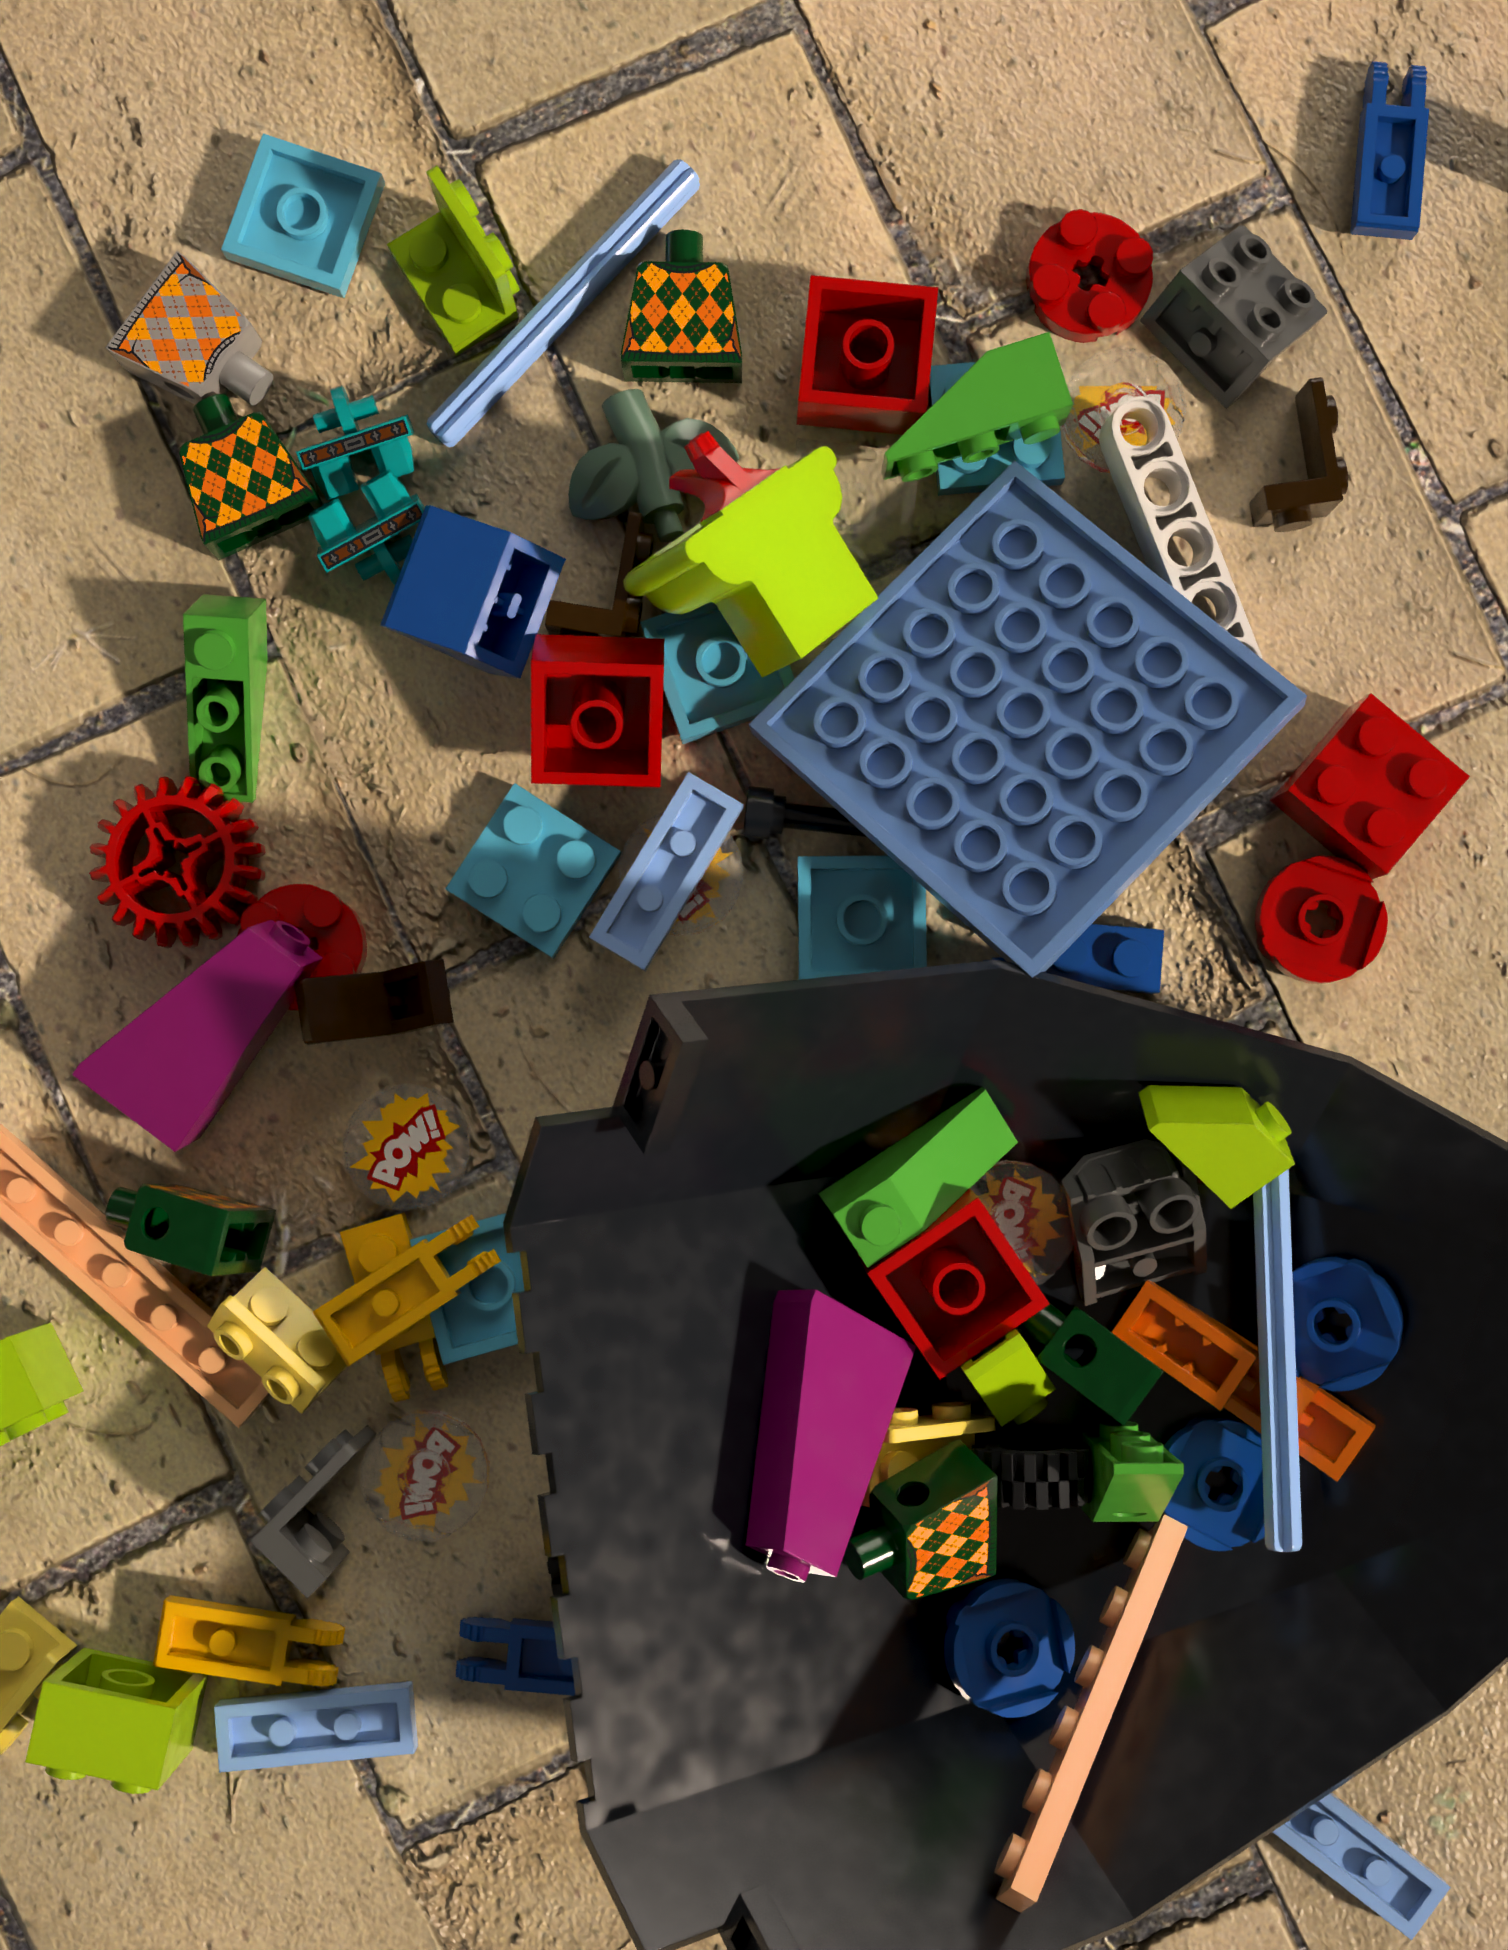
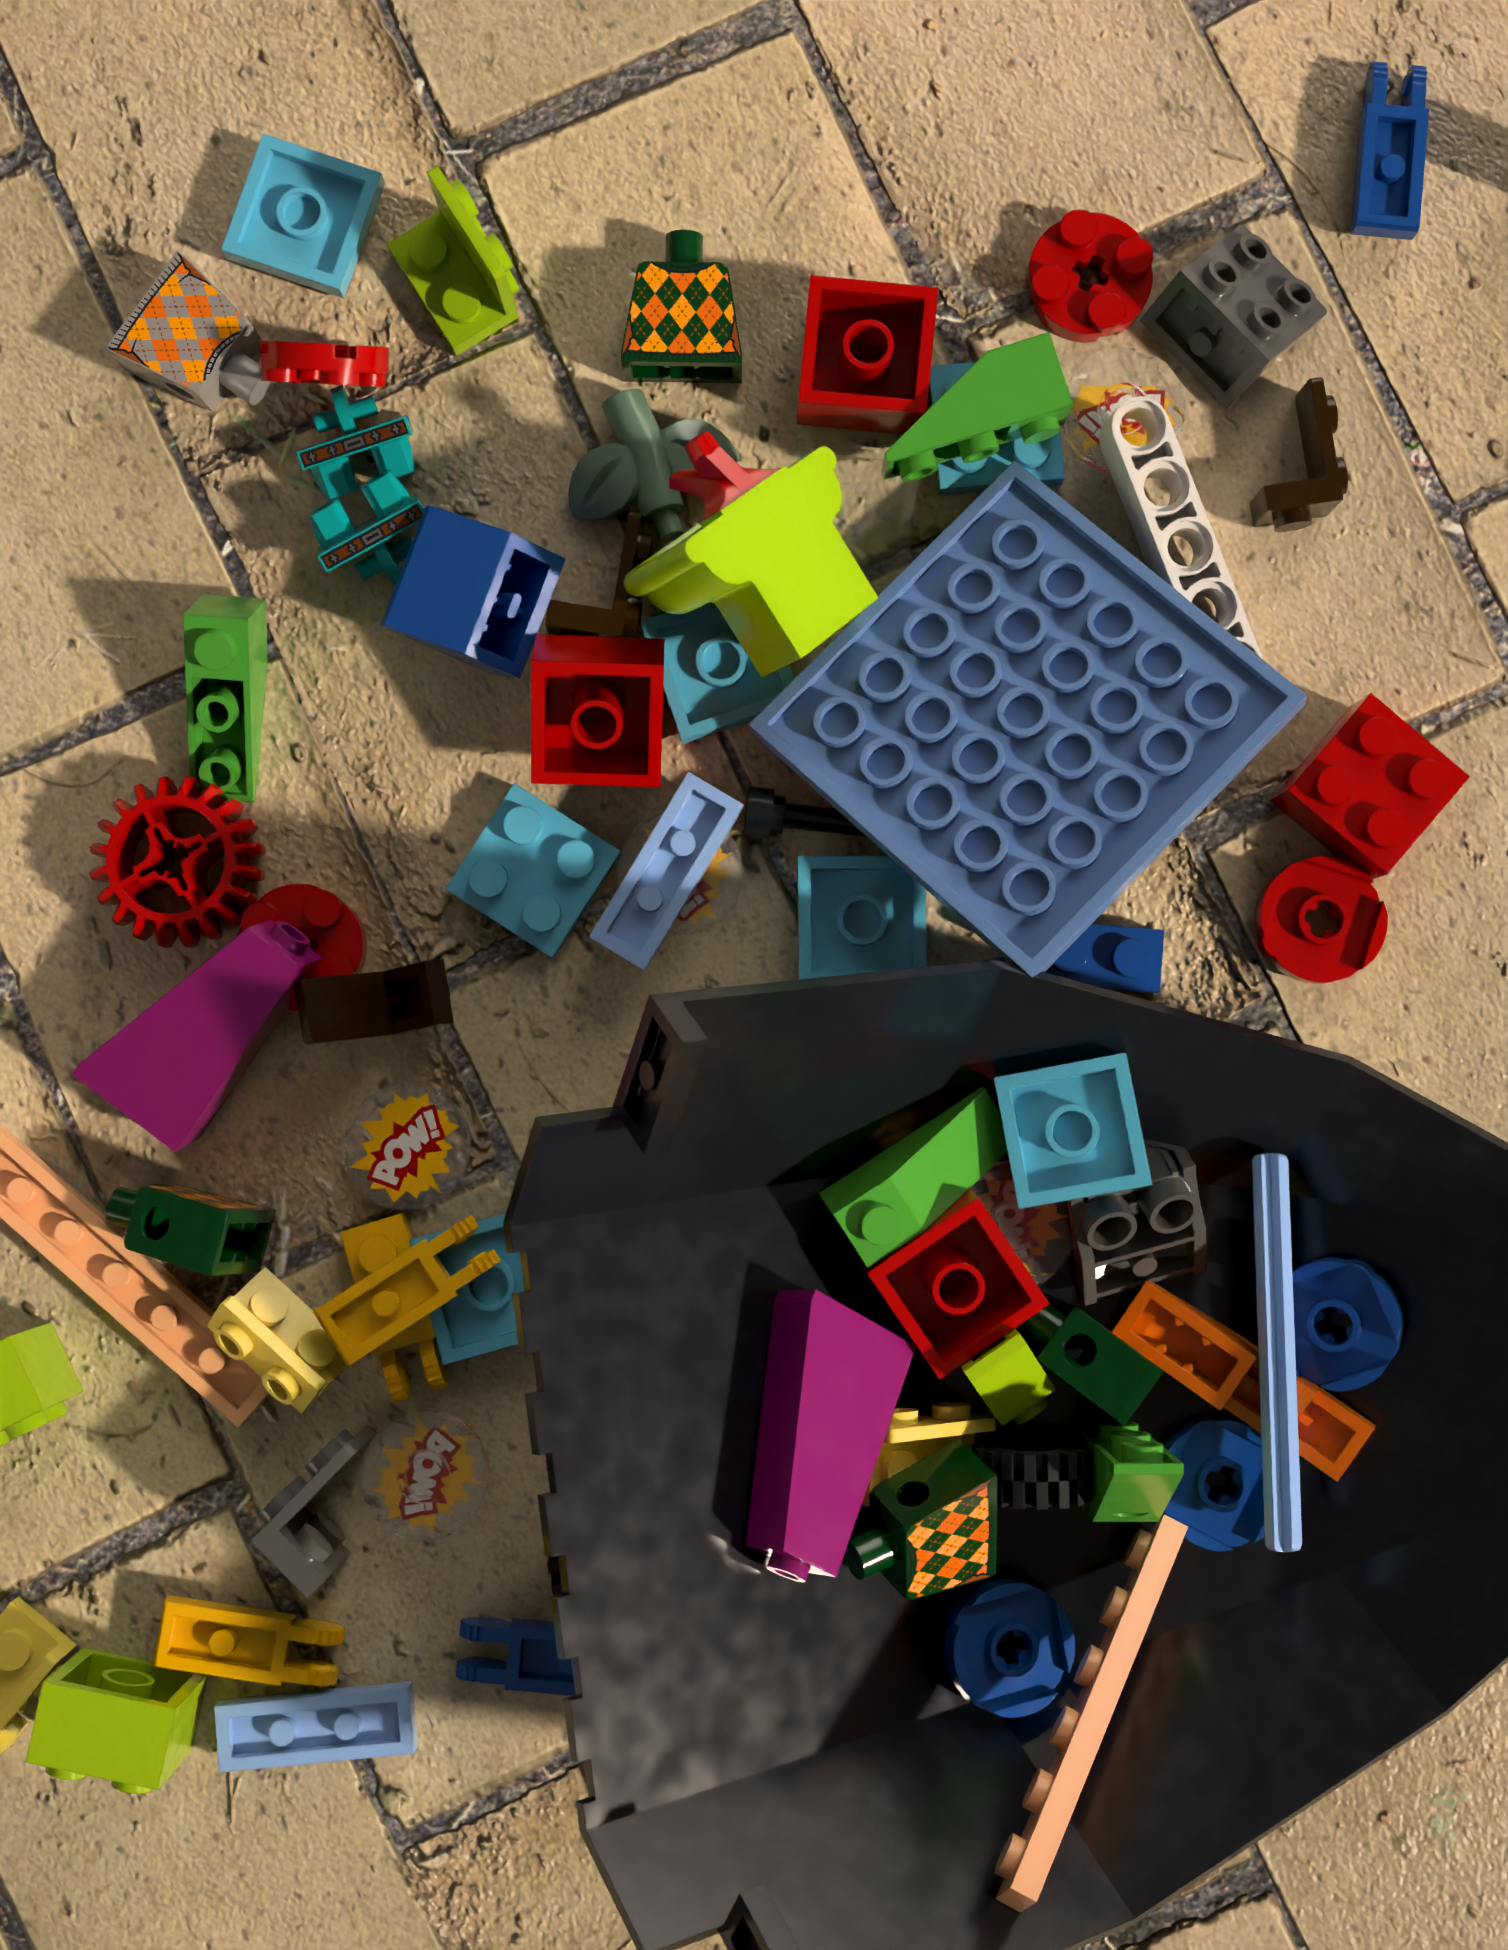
dark green torso [179,394,324,560] -> none
light blue axle [427,159,700,448] -> none
lime slope [1139,1085,1295,1209] -> none
light blue plate [1273,1792,1451,1940] -> none
none -> red plate [259,341,389,387]
none -> medium azure plate [994,1053,1153,1209]

